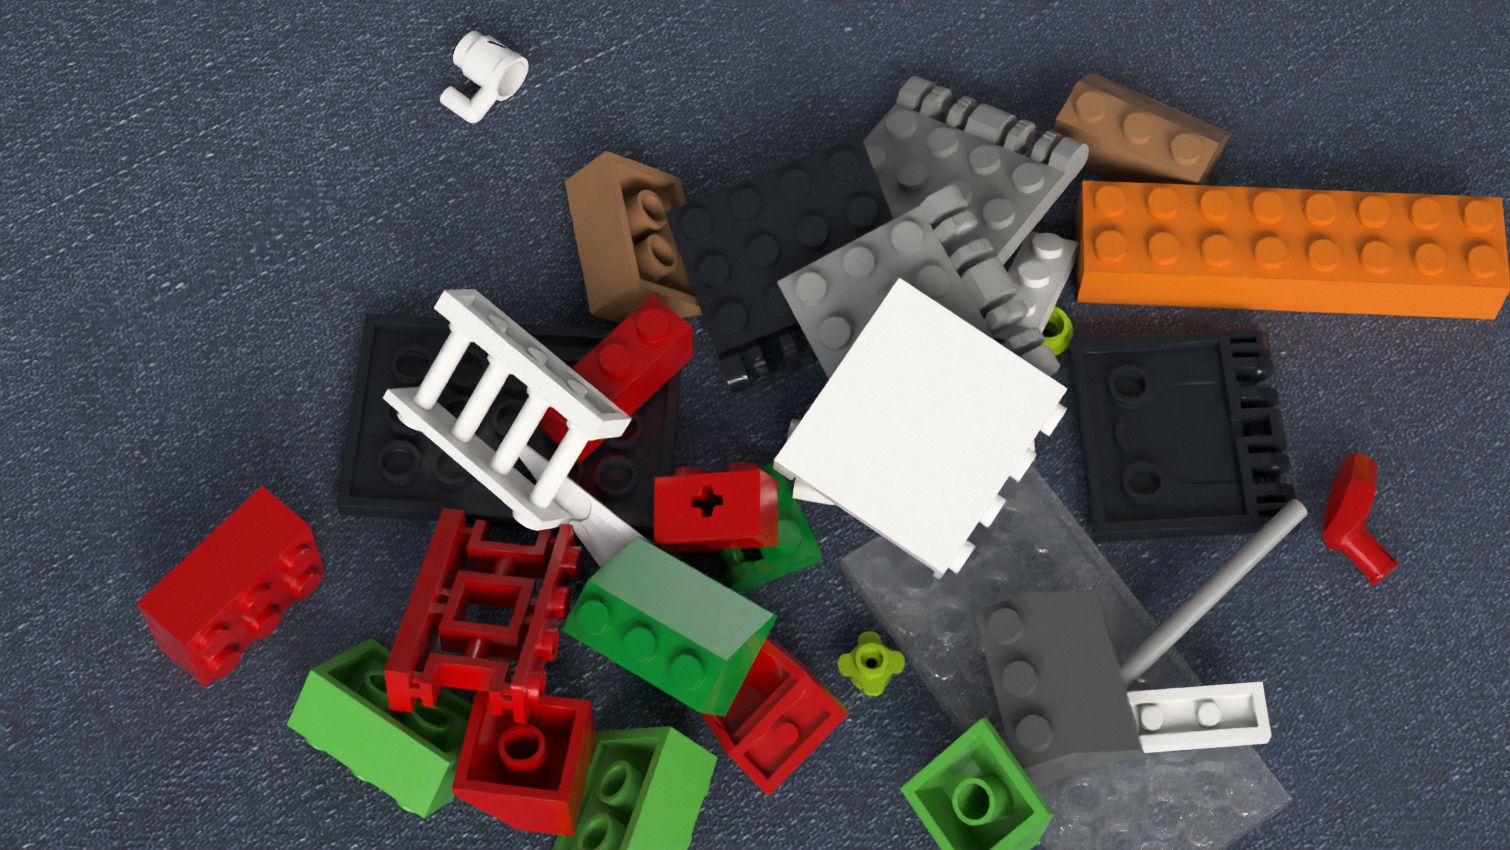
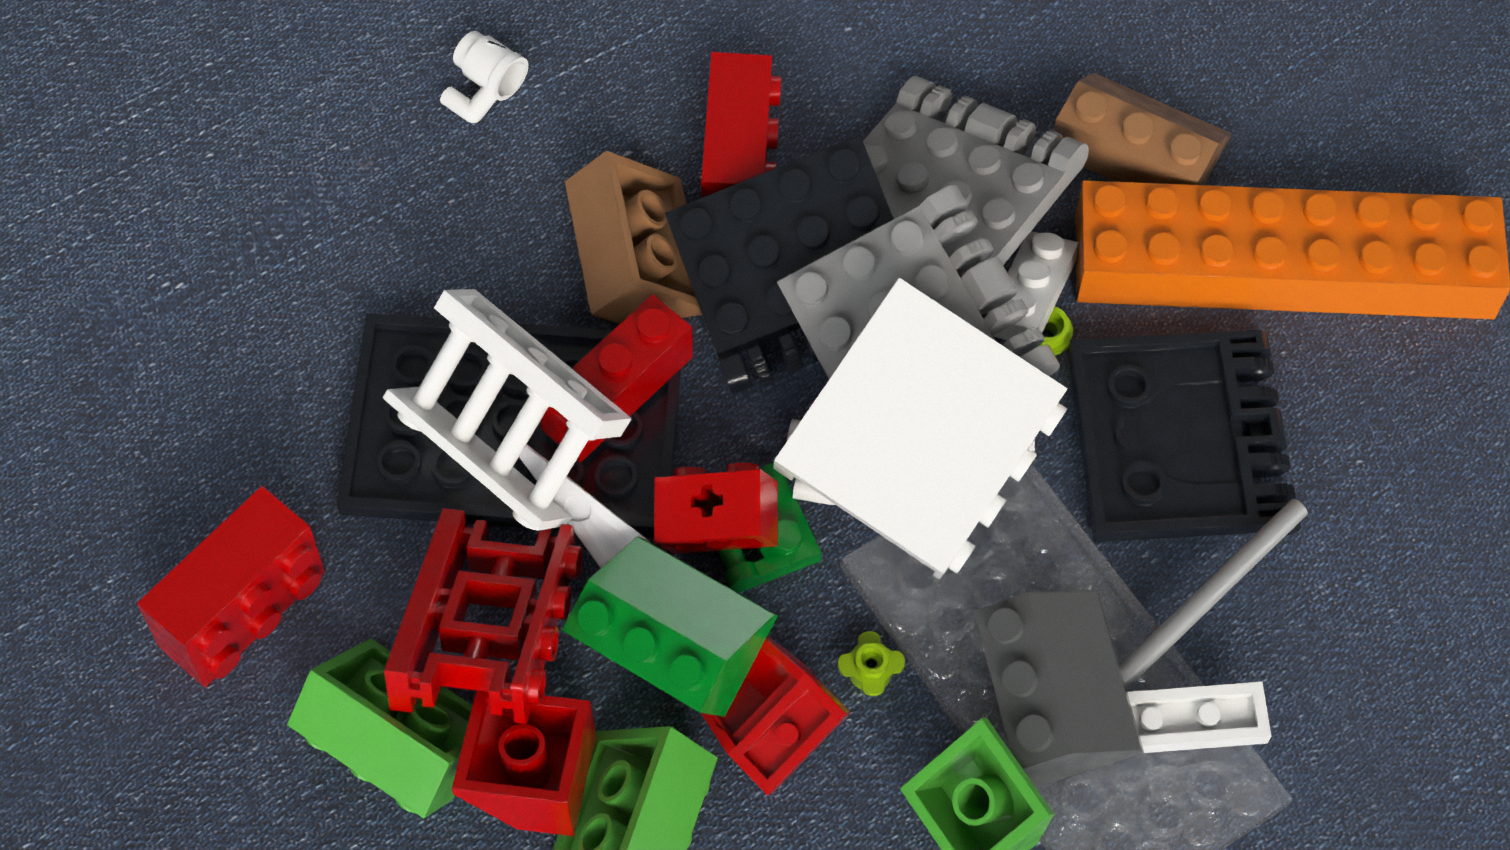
red arm [1320,453,1400,587] -> none
none -> red brick [701,52,781,198]

